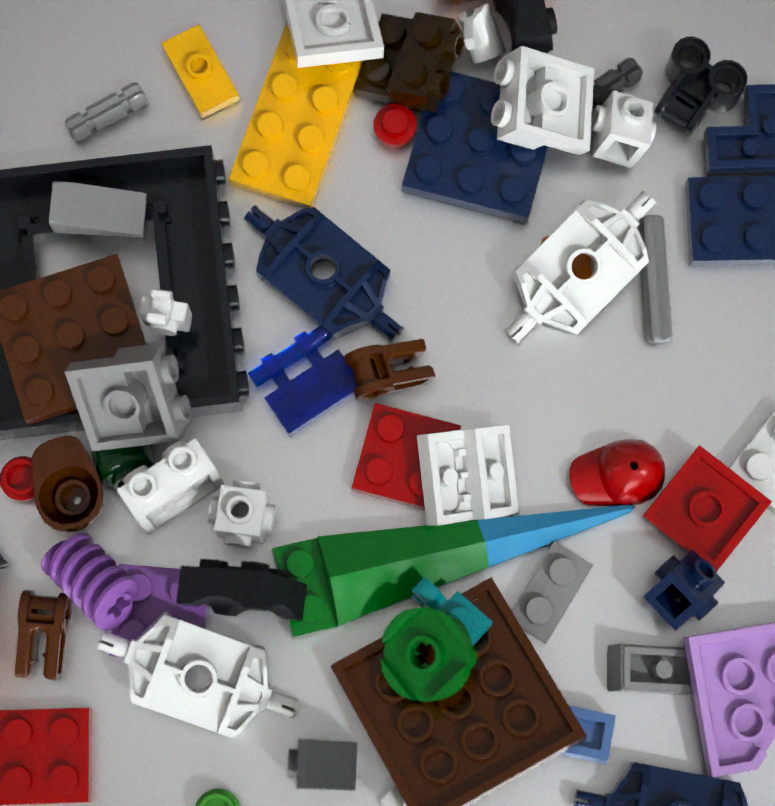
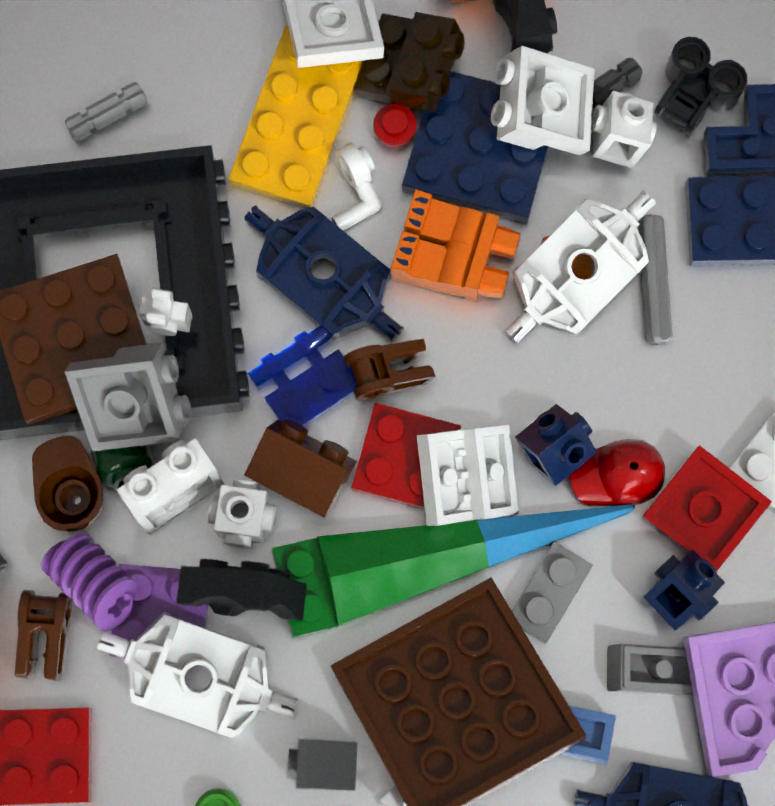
red plate [0,456,34,502] -> none
light grey slope [49,181,147,238] -> none
yellow plate [161,24,240,119] -> none
green plate [380,607,477,702] -> none
teal plate [412,577,492,646] -> none
white piece [456,3,506,63] -> none
none -> reddish brown brick [244,419,357,518]
none -> white plate [331,142,382,231]
none -> orange hips [391,189,521,302]
none -> dark blue brick [515,404,597,486]

